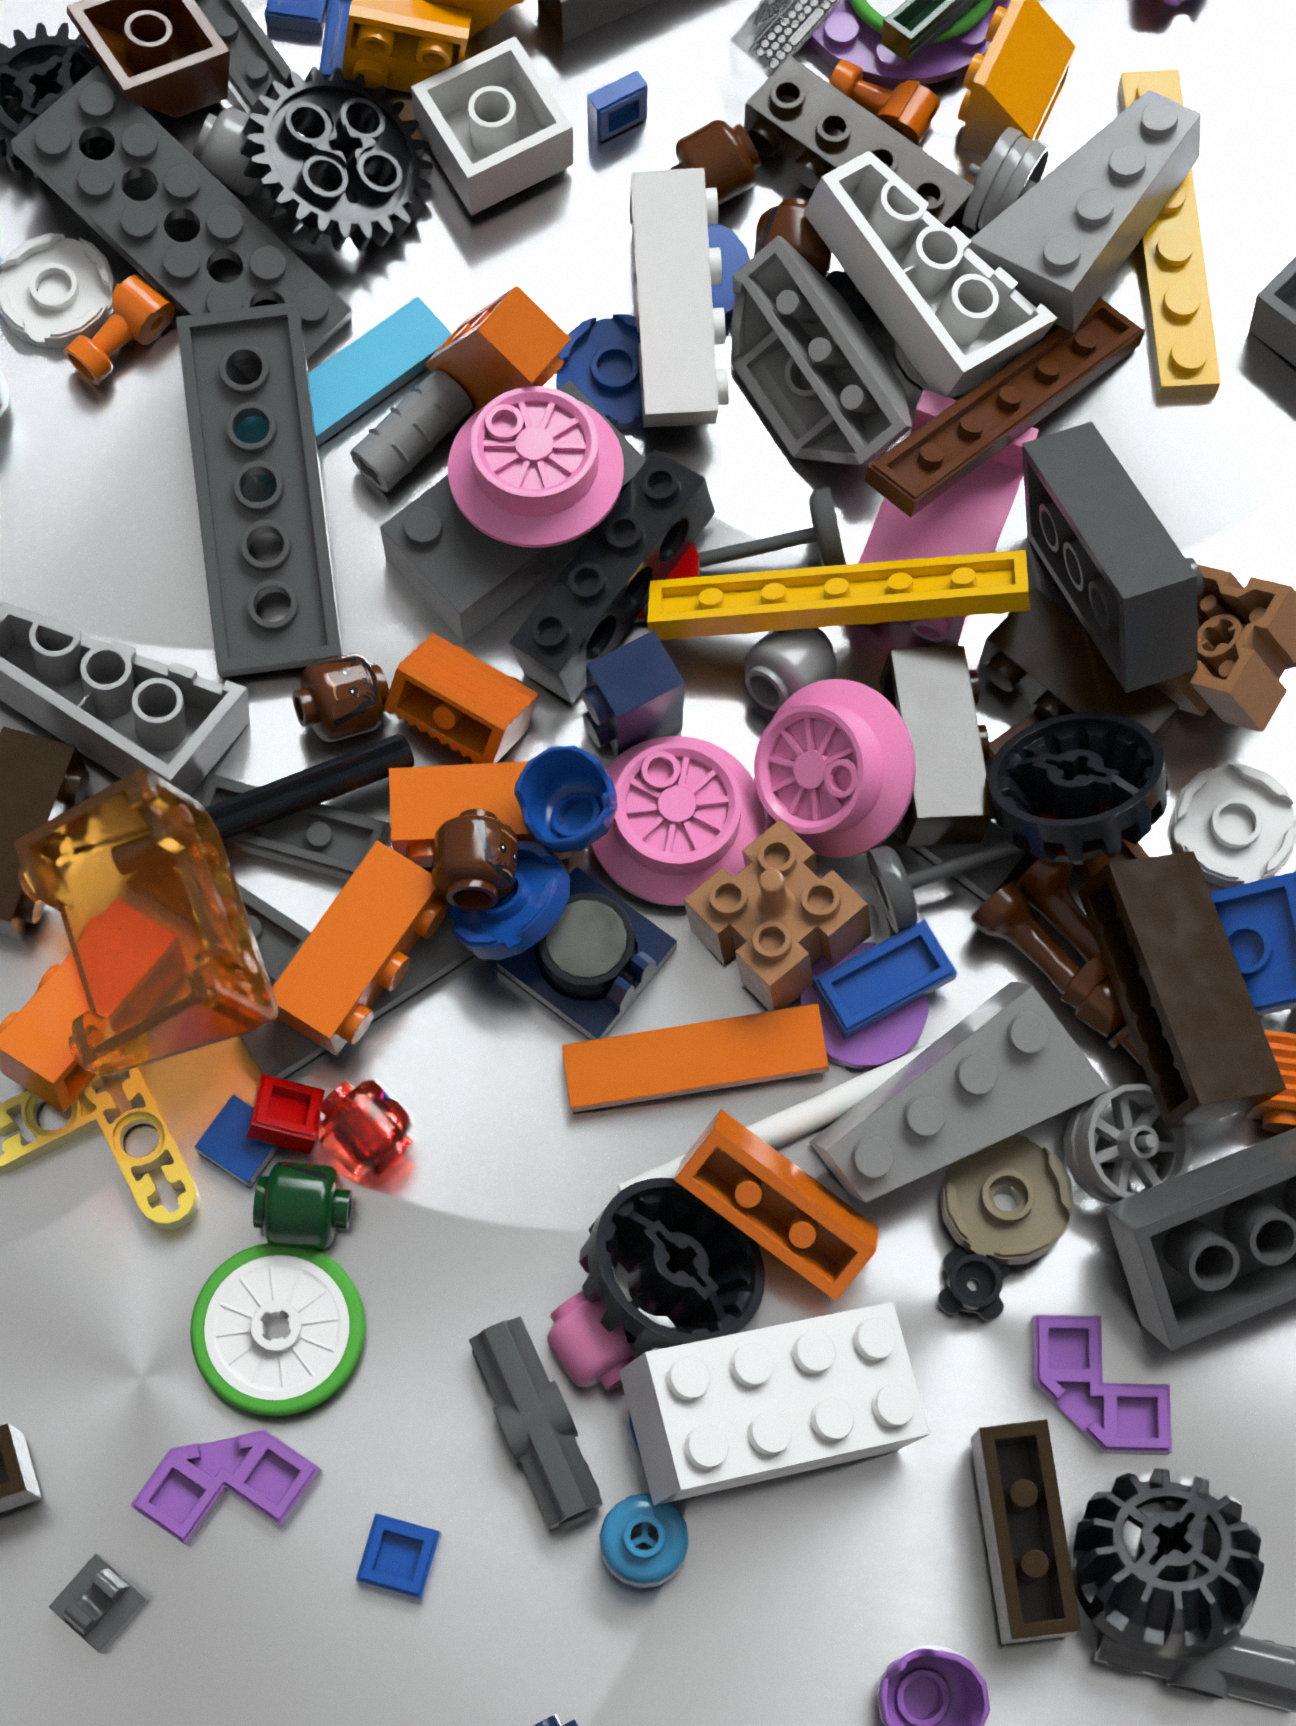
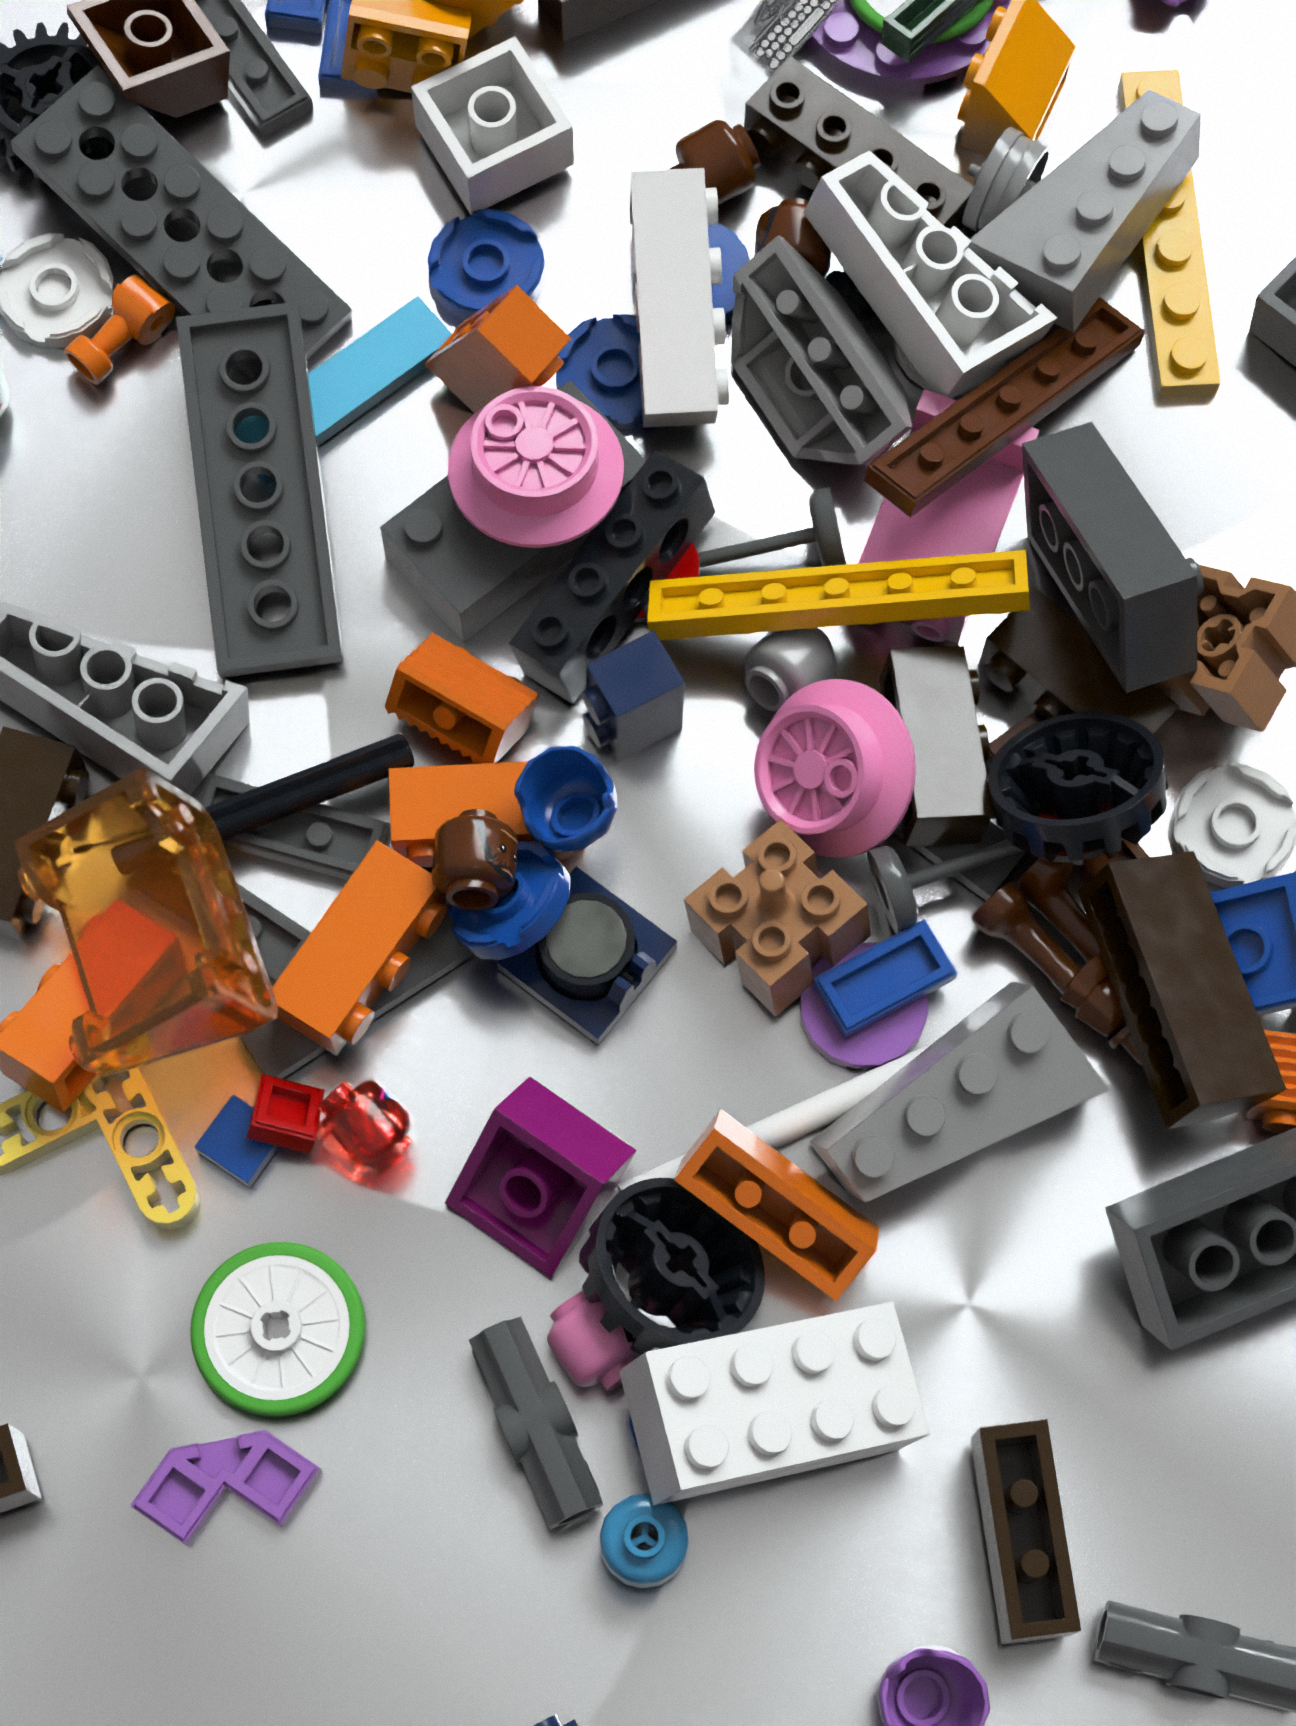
dark grey tile [49,1553,150,1654] -> none
light grey head [192,107,261,196] -> none
black gear [240,66,433,252] -> none
dark green head [253,1161,352,1250] -> none
reddish brown head [292,653,389,742] -> none
light grey axle [350,369,473,492] -> none
blue tile [356,1513,442,1601] -> none
orange tile [562,1004,829,1112] -> none
blue tile [586,69,648,142] -> none
bright pink wheel [591,736,765,906] -> none
orange leg [828,59,941,146] -> none
black plate [938,1249,1009,1321] -> none
dark tan plate [940,1134,1074,1266] -> none
medium lavender tile [1032,1314,1172,1455] -> none
light grey wheel [1063,1083,1192,1204] -> none
black gear [1070,1468,1264,1659] -> none
none -> blue tile [427,209,546,320]
none -> magenta slope [445,1076,637,1278]

